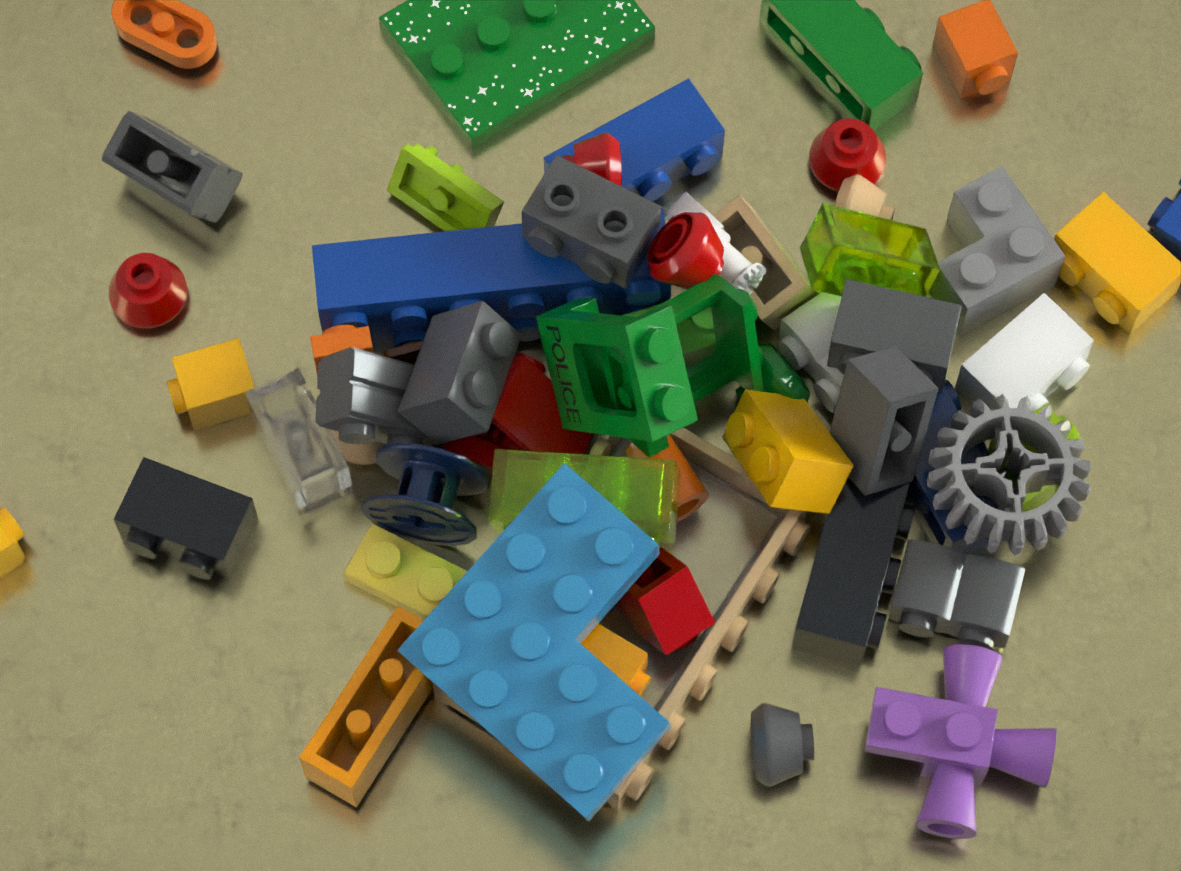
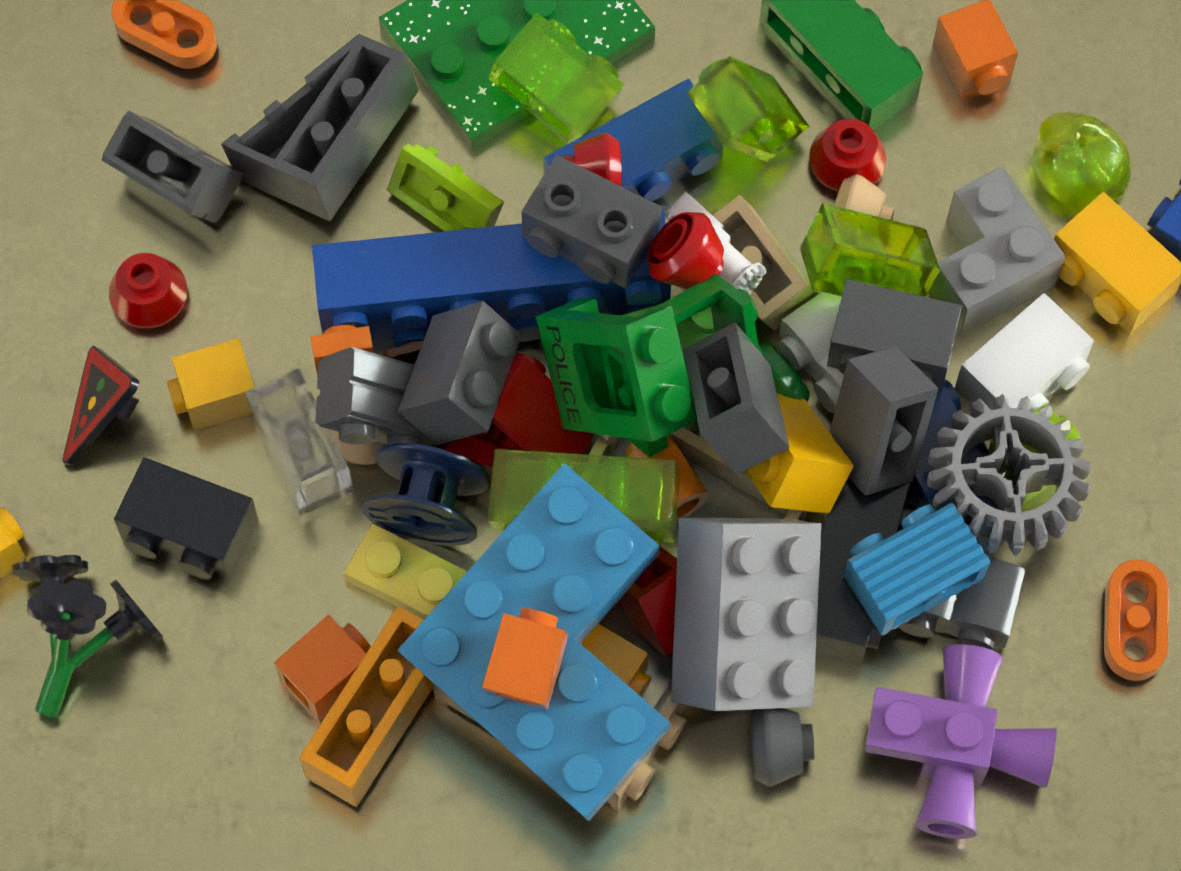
none -> black plant [12,555,163,718]
none -> piece [62,346,139,466]
none -> dark grey wedge [221,34,419,221]
none -> orange brick [274,614,371,722]
none -> orange brick [482,607,568,710]
none -> clear neon green brick [488,13,625,144]
none -> light grey brick [671,518,821,711]
none -> dark grey brick [683,322,789,475]
none -> clear neon green brick [687,56,810,162]
none -> dark azure brick [843,503,990,635]
none -> clear neon green hair [1034,111,1131,210]
none -> orange plate [1104,559,1169,681]

